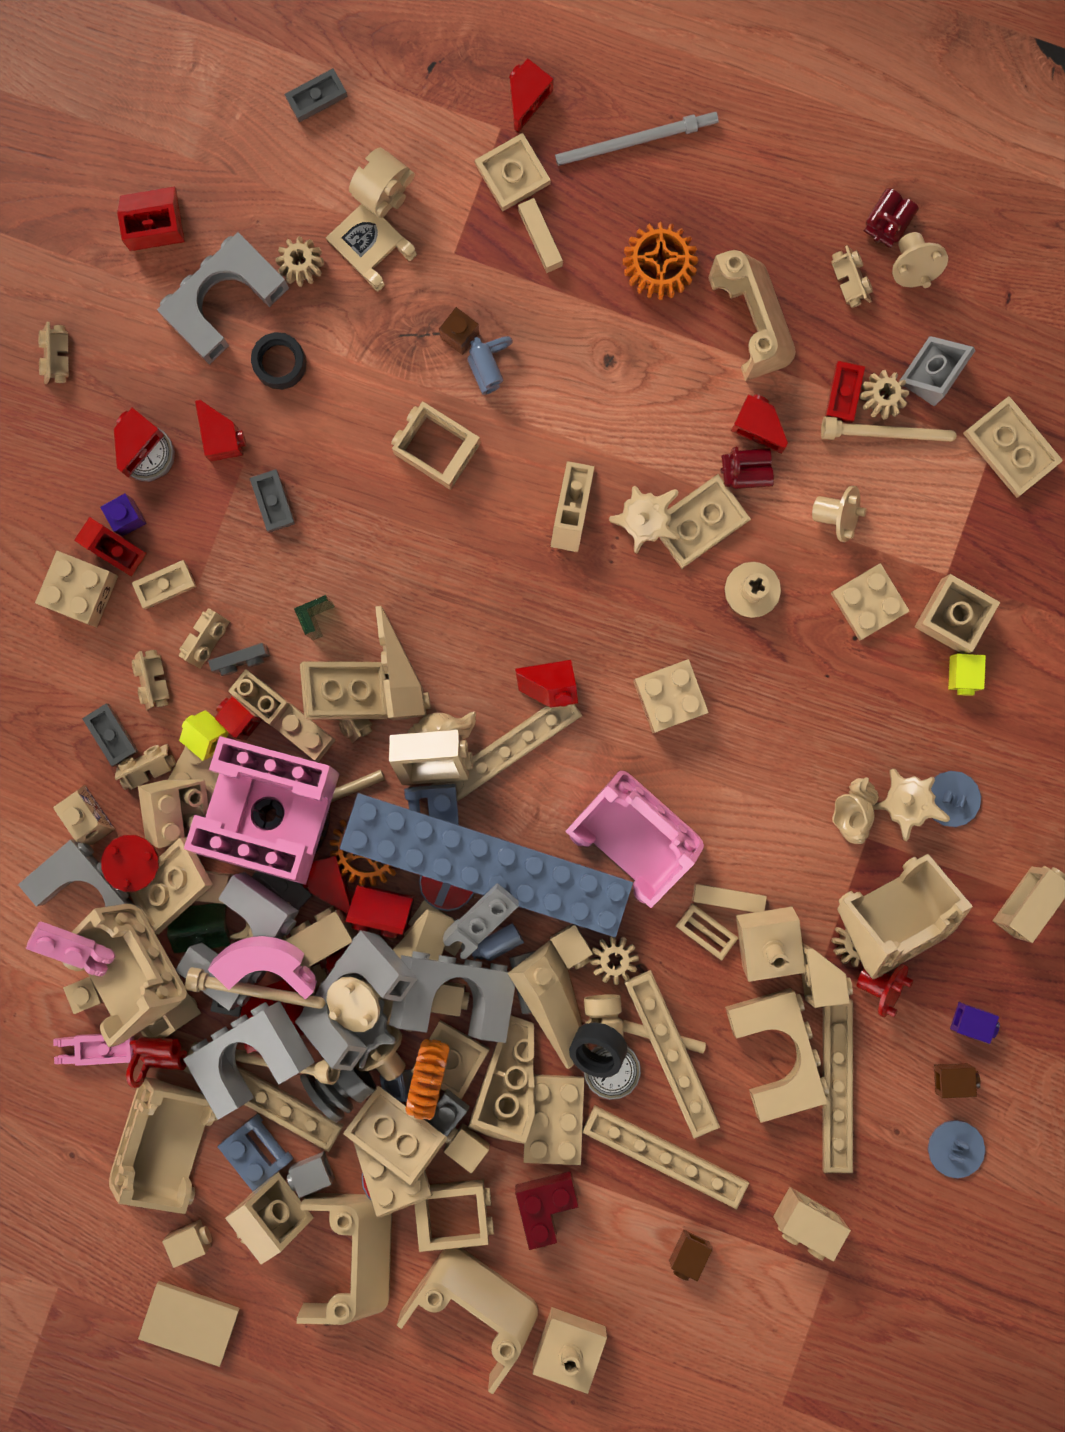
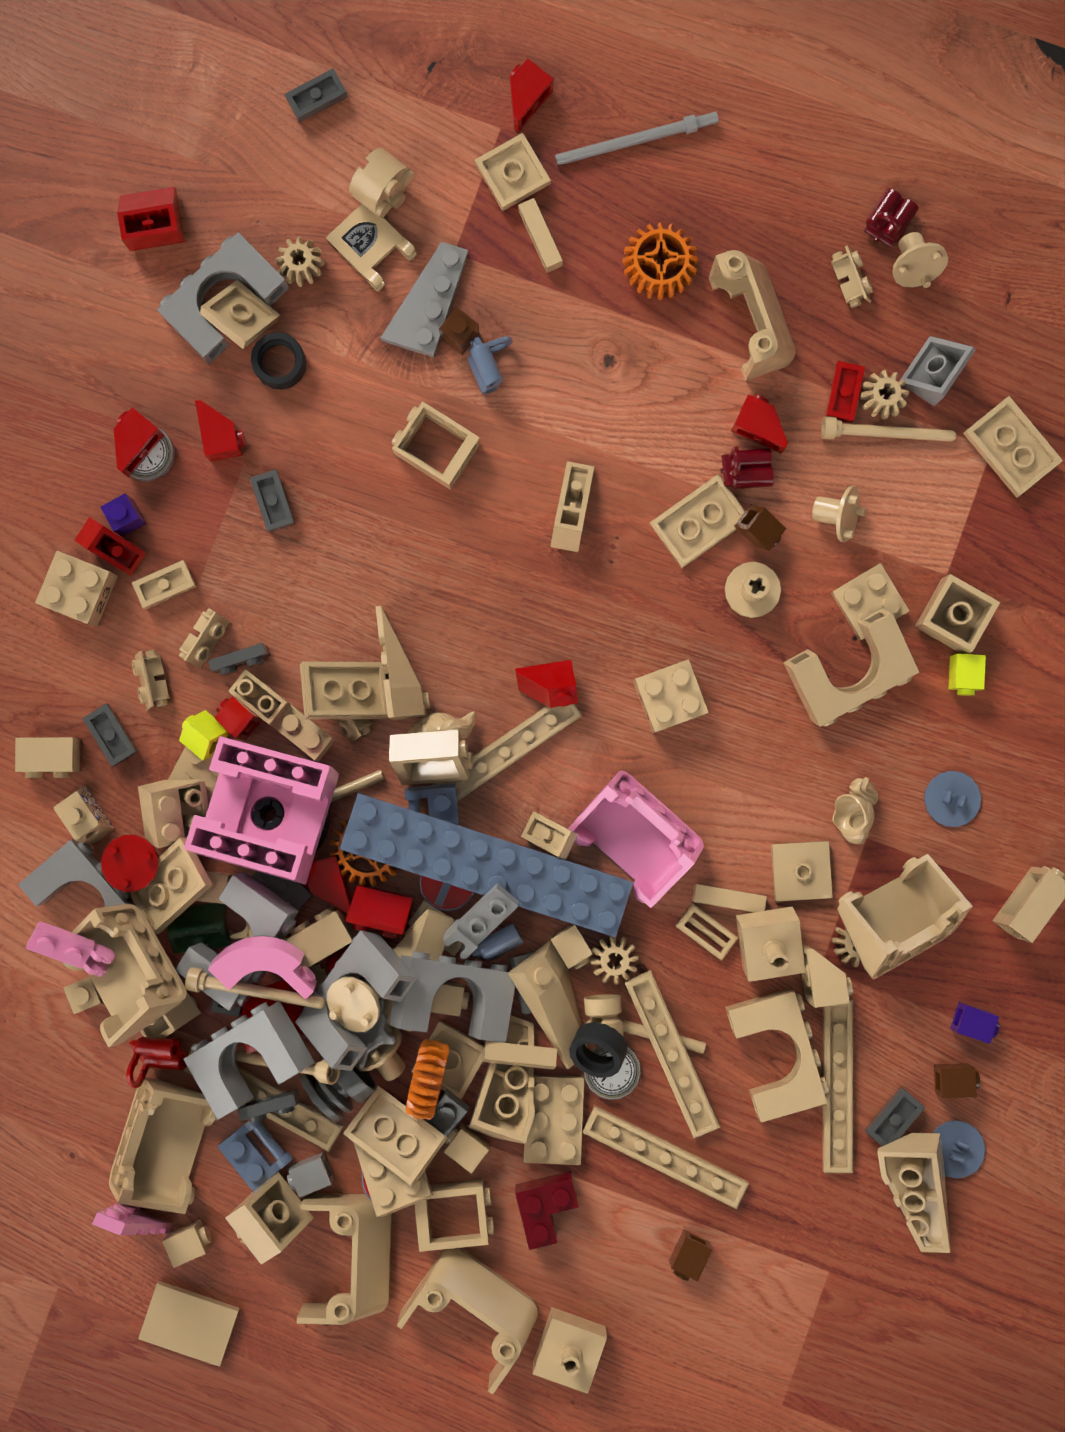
tan hinge [38,322,69,384] -> none
bright pink hinge [53,1034,134,1066] -> none
tan hinge [115,744,176,790] -> none
panel [294,595,335,640] -> none
sand blue slope [380,1069,413,1102] -> none
tan piece [609,486,679,554] -> none
tan brick [773,1187,851,1262] -> none
red piece [857,964,914,1017] -> none
tan piece [873,769,950,841] -> none
none -> tan brick [15,737,81,778]
none -> bright pink wing [92,1203,172,1236]
none -> tan plate [199,280,280,349]
none -> dark grey plate [237,1089,301,1123]
none -> light grey wing [381,242,468,358]
none -> tan piece [482,1041,557,1070]
none -> tan plate [521,811,578,860]
none -> reddish brown brick [734,504,787,551]
none -> tan plate [771,841,833,901]
none -> tan arch [783,609,919,727]
none -> dark grey plate [864,1087,925,1146]
none -> tan wedge [877,1133,951,1253]

